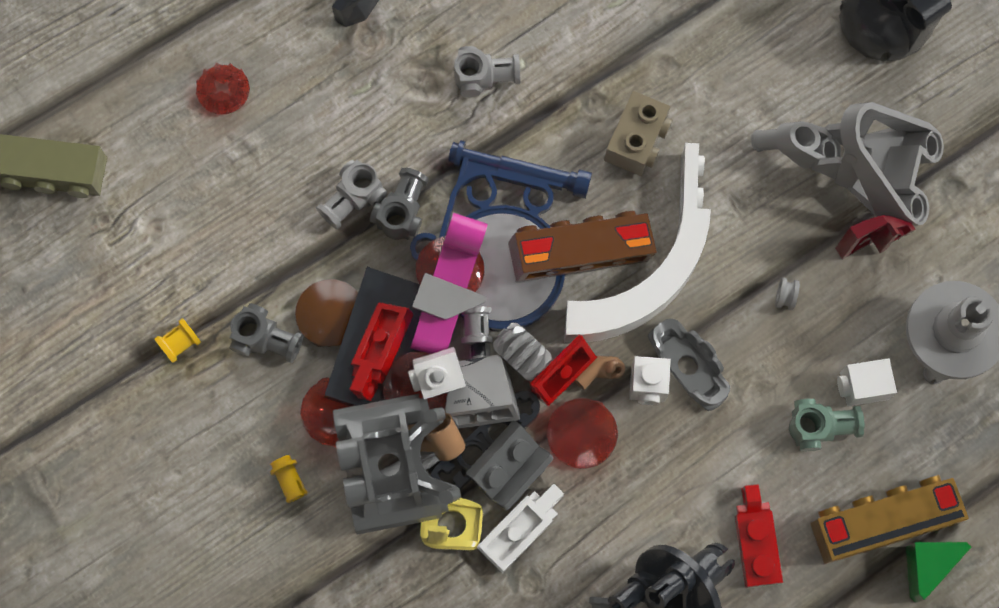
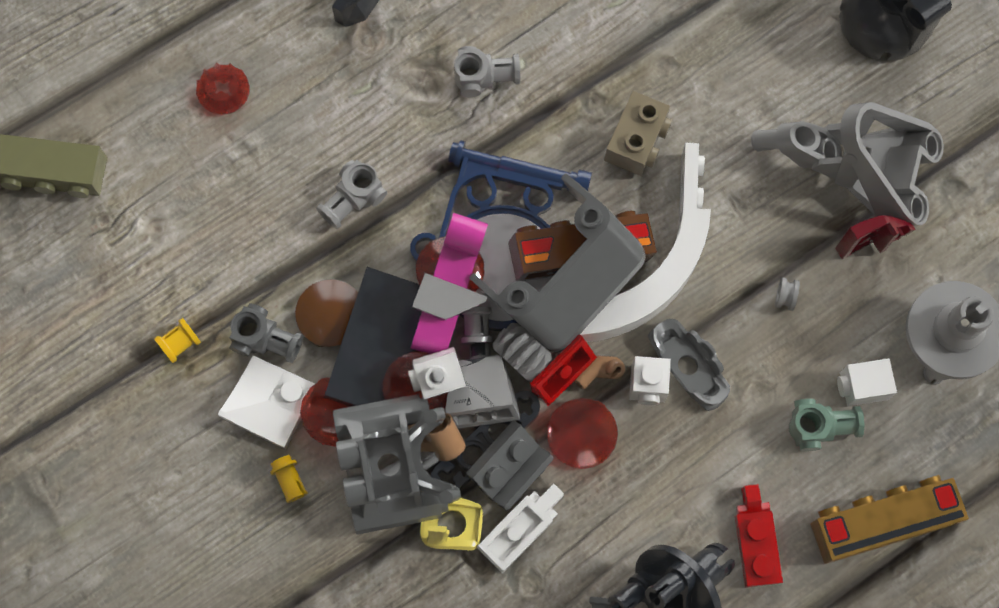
red hinge [349,302,414,401] -> none
dark grey connector [370,168,429,240] -> none
green slope [906,542,972,603] -> none
none -> white plate [218,356,317,450]
none -> dark grey windscreen [469,173,646,352]

